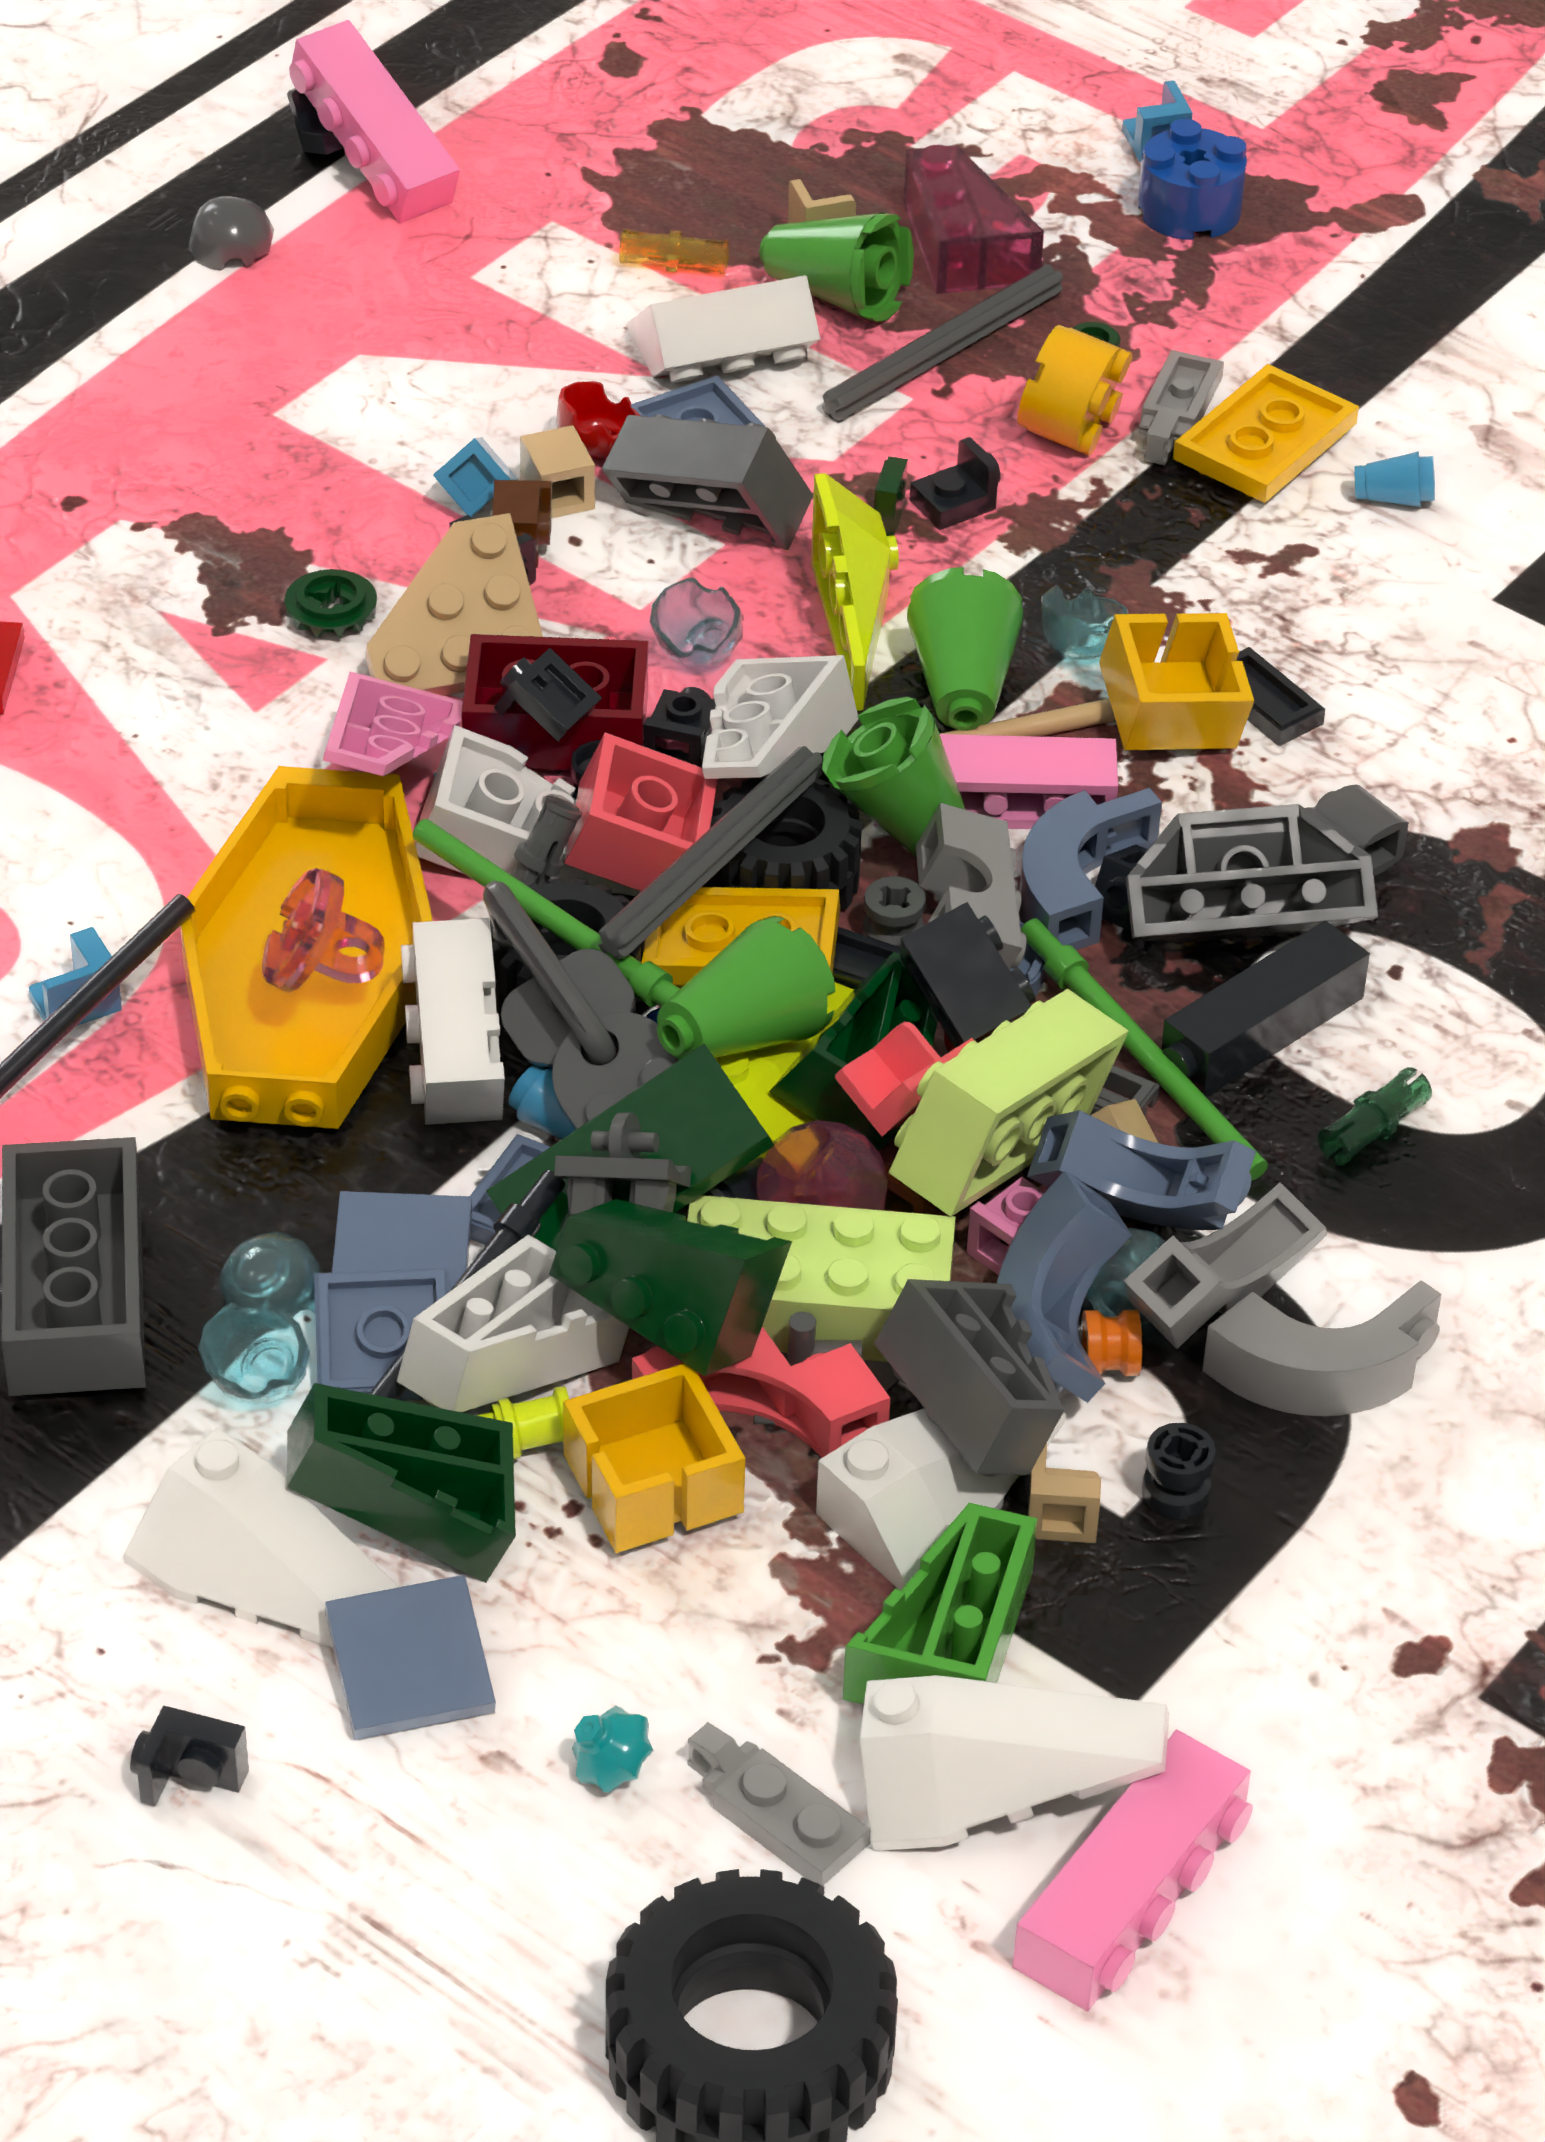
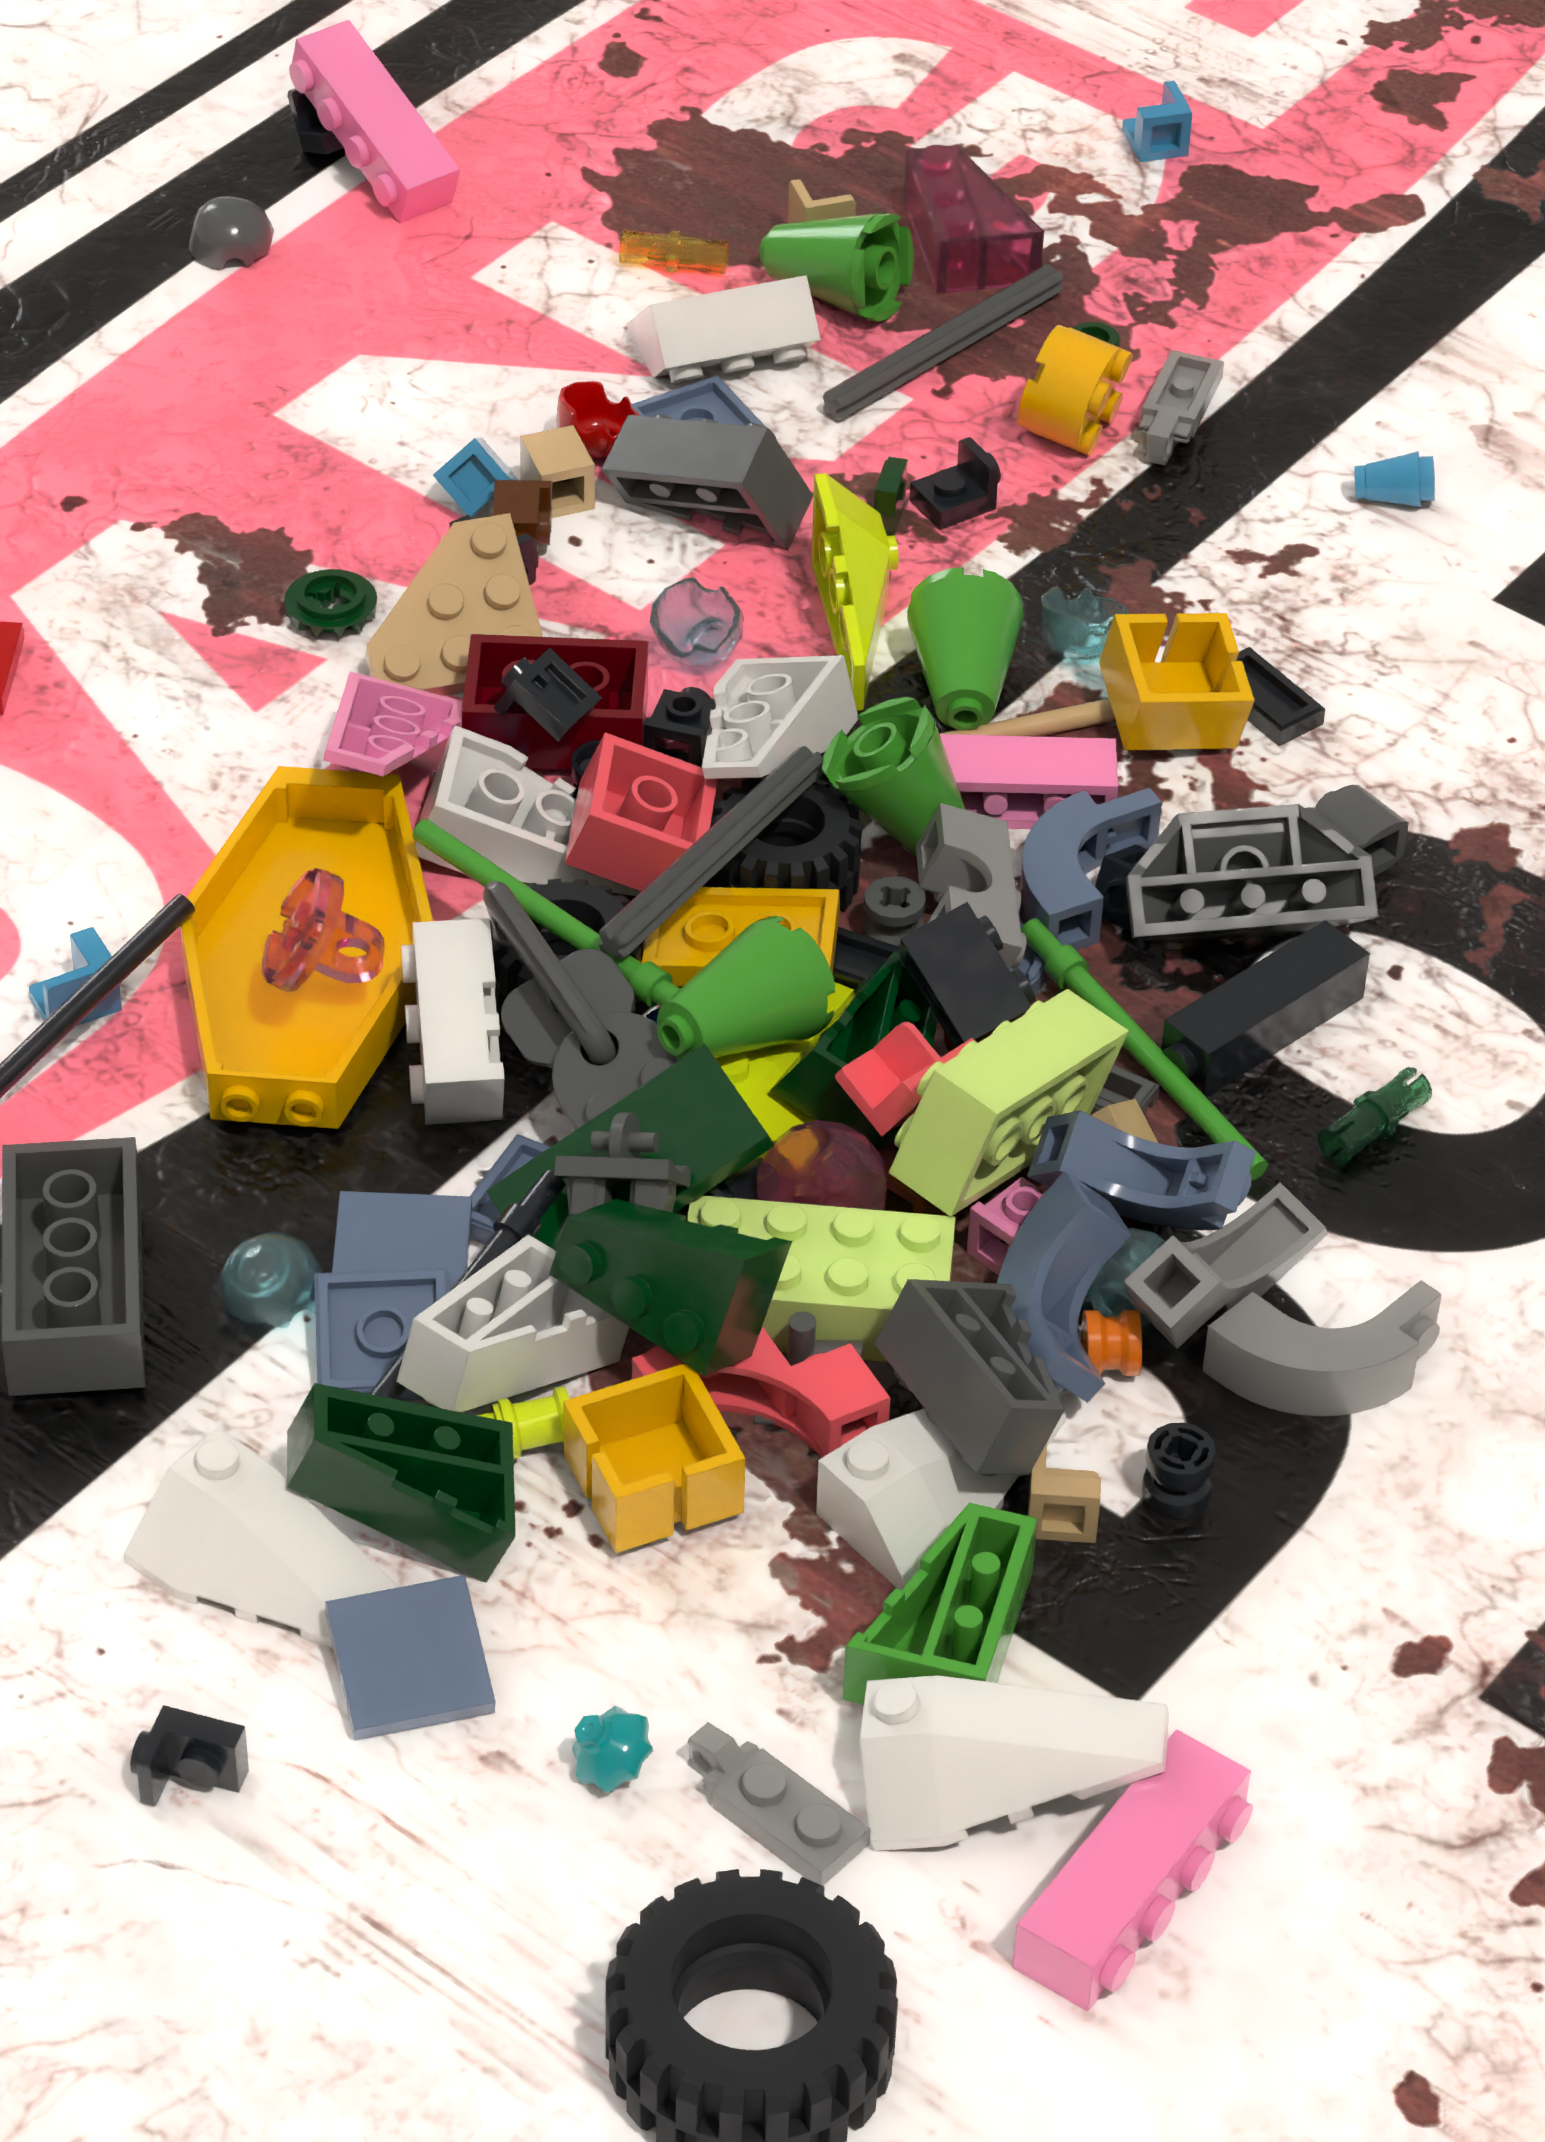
clear light blue hair [198,1303,310,1405] -> none
dark azure cone [508,1065,575,1140] -> none
dark grey pin [511,796,583,886] -> none
blue brick [1138,119,1247,240] -> none
yellow plate [1173,364,1359,503] -> none

